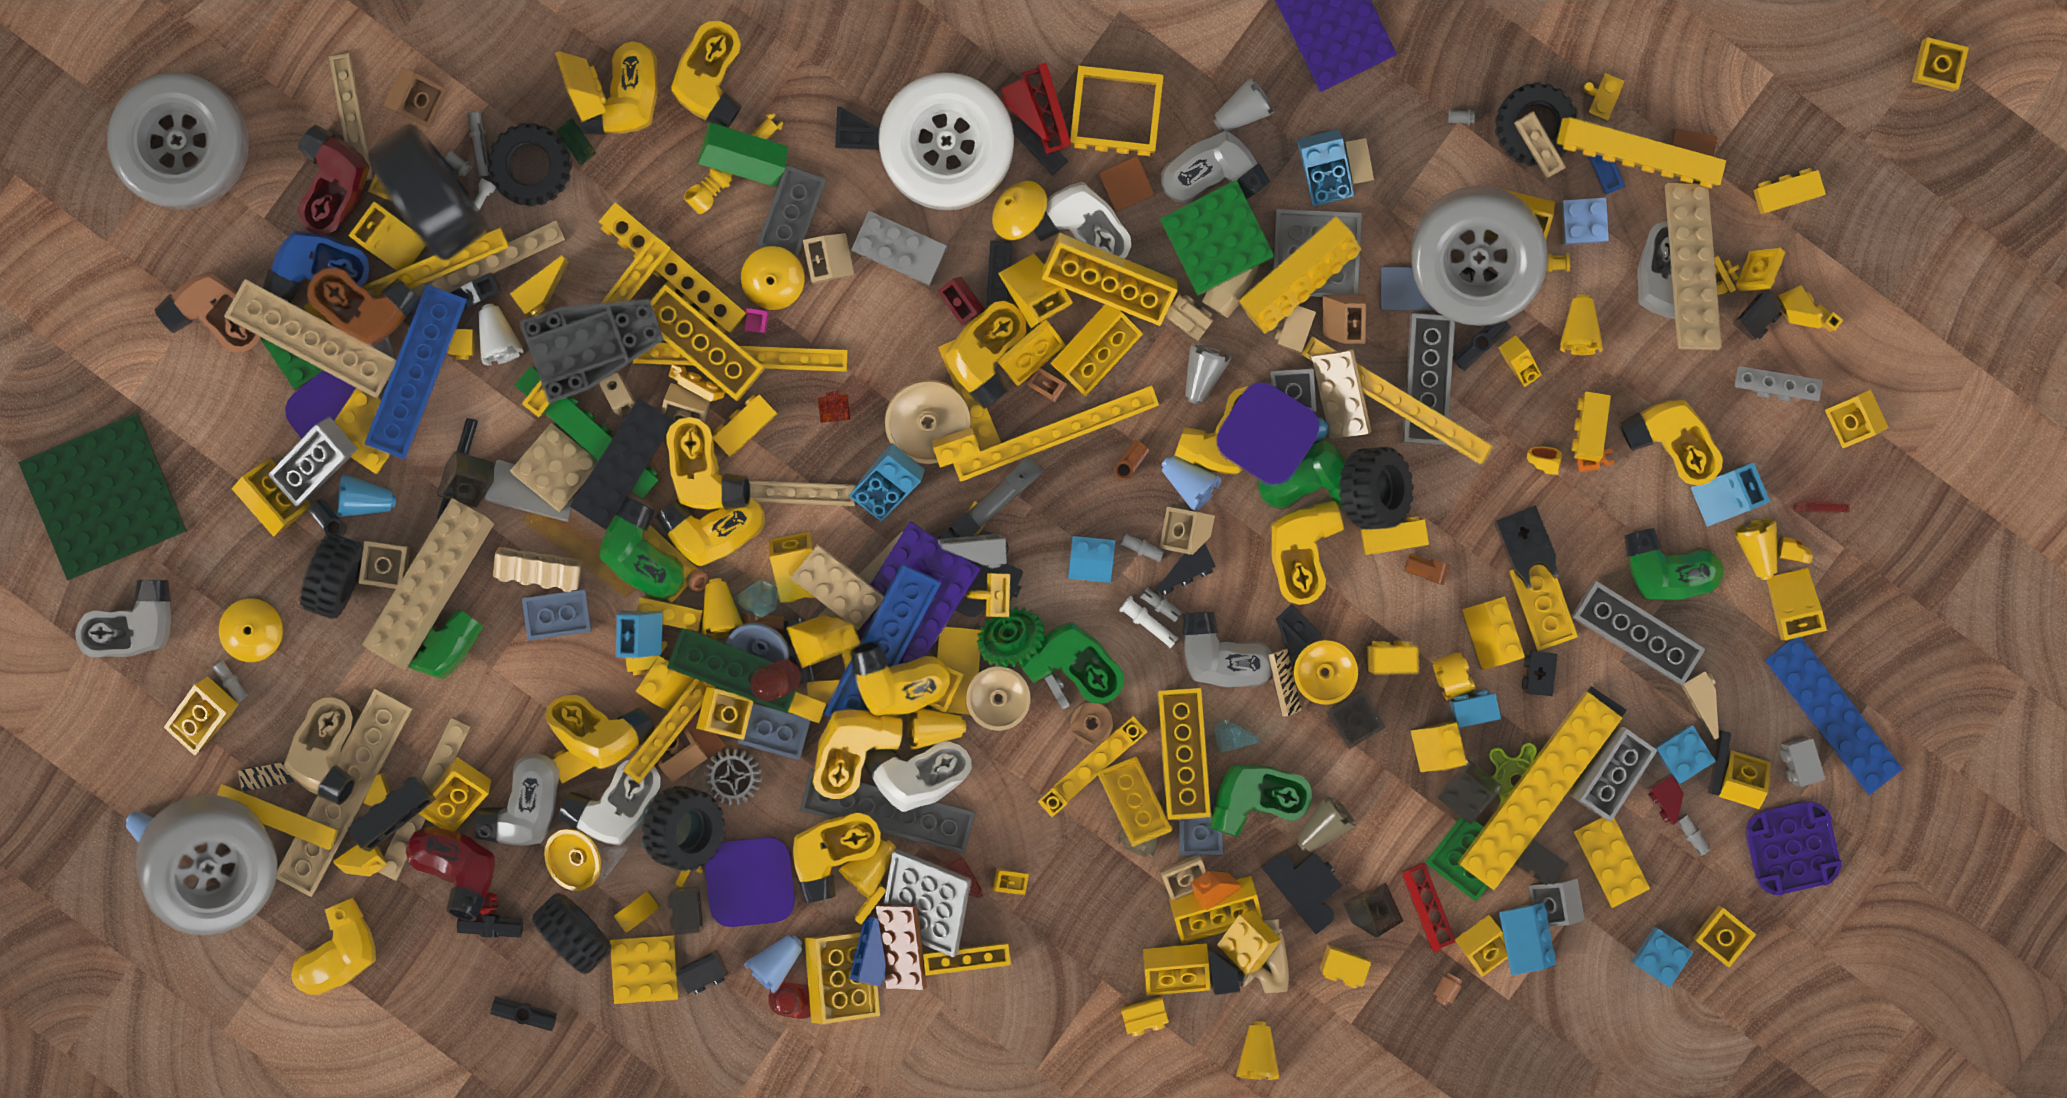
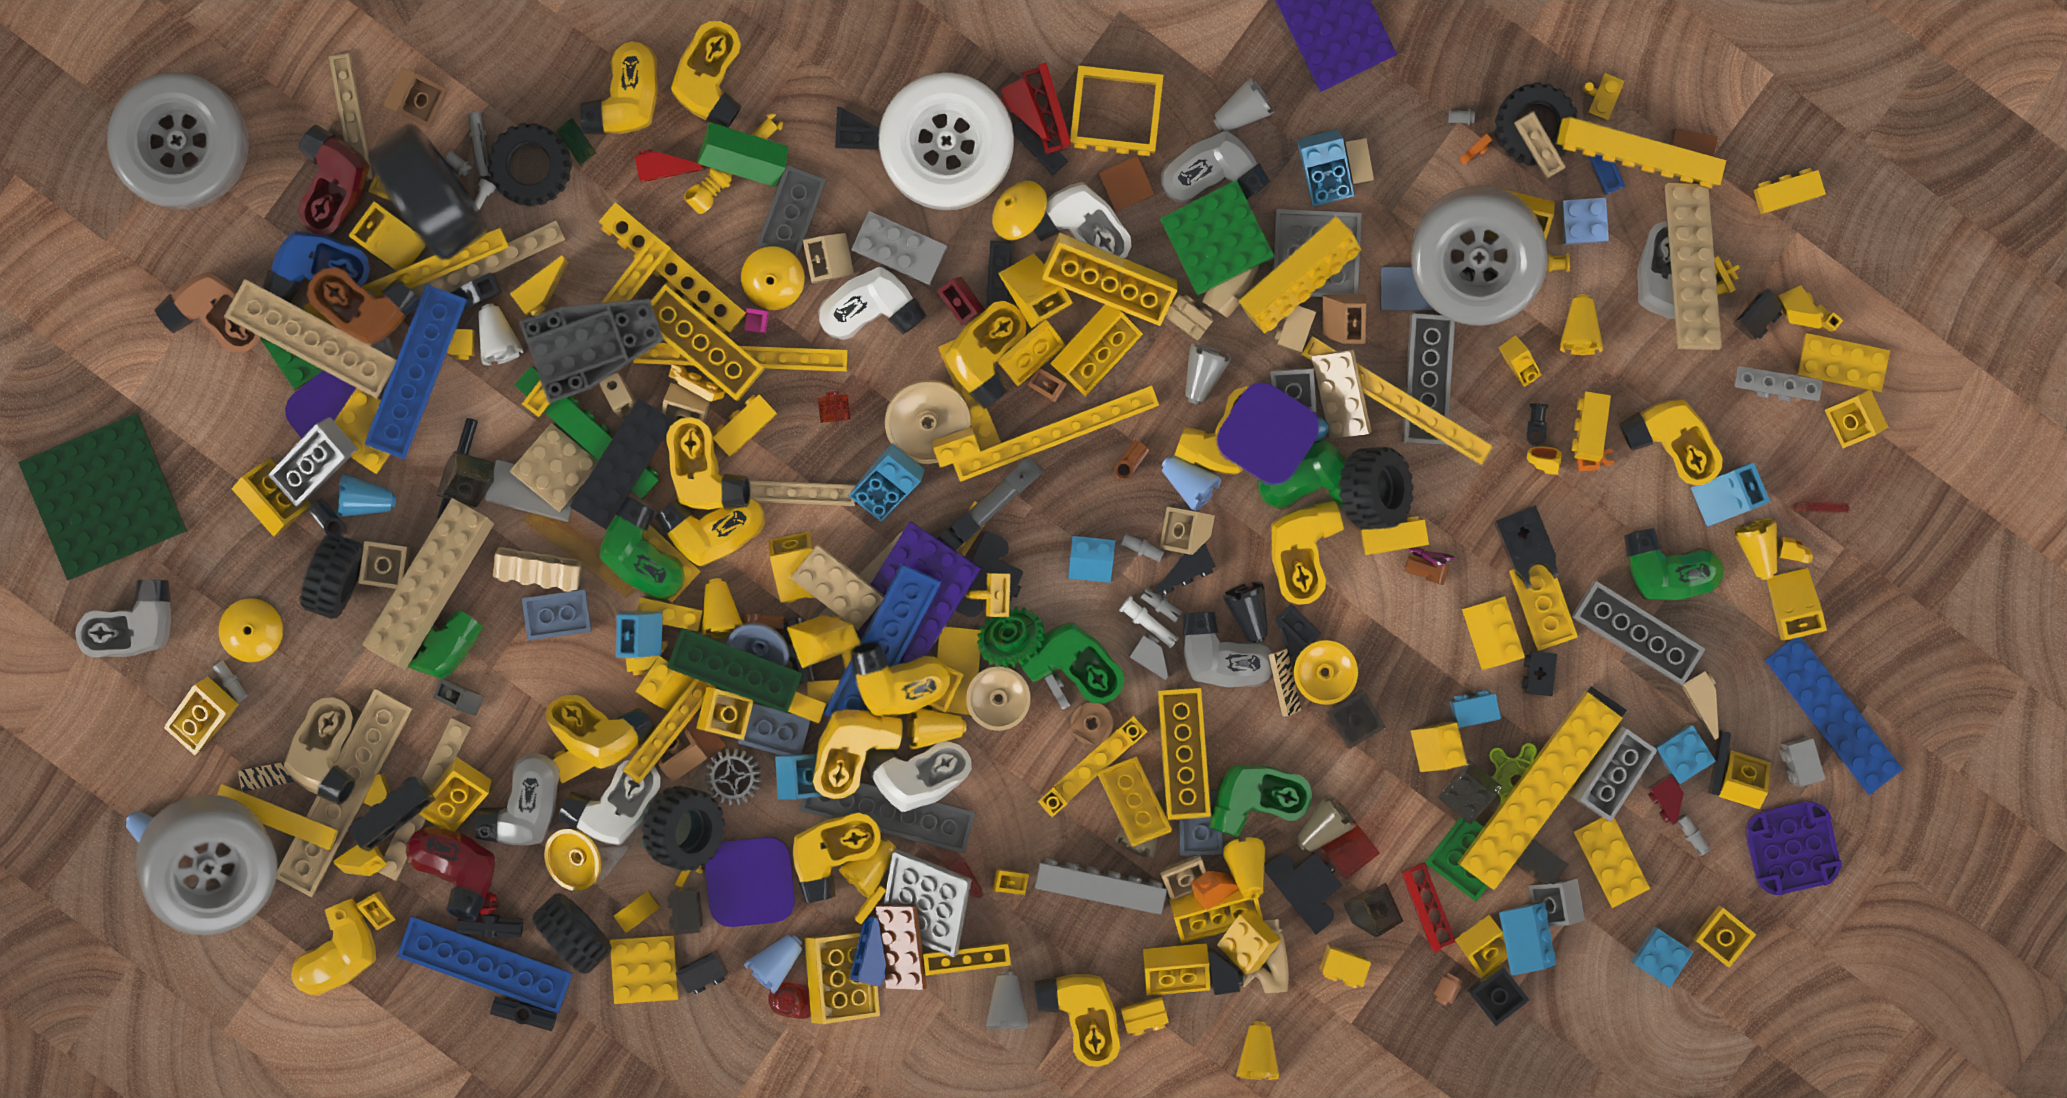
yellow slope [555,51,607,121] -> none
nougat tile [686,569,709,592] -> none
clear light blue slope [734,580,777,618] -> none
clear red piece [751,660,801,702] -> none
light grey slope [938,534,1006,568] -> none
clear light blue slope [1213,719,1261,753] -> none
yellow brick [1367,641,1418,674] -> none
yellow brick [1432,652,1475,700] -> none
black piece [1452,320,1511,371] -> none
yellow plate [1735,248,1786,292] -> none
yellow brick [1912,37,1969,92] -> none
none -> yellow slope [356,891,395,930]
none -> blue plate [397,916,573,1014]
none -> dark grey slope [433,679,484,716]
none -> red slope [635,149,704,183]
none -> dark azure slope [775,753,823,799]
none -> white piece [818,267,927,340]
none -> light grey cone [986,971,1029,1030]
none -> light grey brick [1035,857,1167,915]
none -> yellow piece [1035,974,1120,1067]
none -> light grey slope [1129,634,1168,680]
none -> black cone [1223,581,1268,643]
none -> yellow cone [1223,837,1265,900]
none -> clear red slope [1321,821,1380,879]
none -> magenta piece [1408,547,1455,566]
none -> orange plate [1458,134,1492,166]
none -> black brick [1467,964,1530,1026]
none -> black connector [1526,403,1549,446]
none -> yellow plate [1797,333,1890,393]

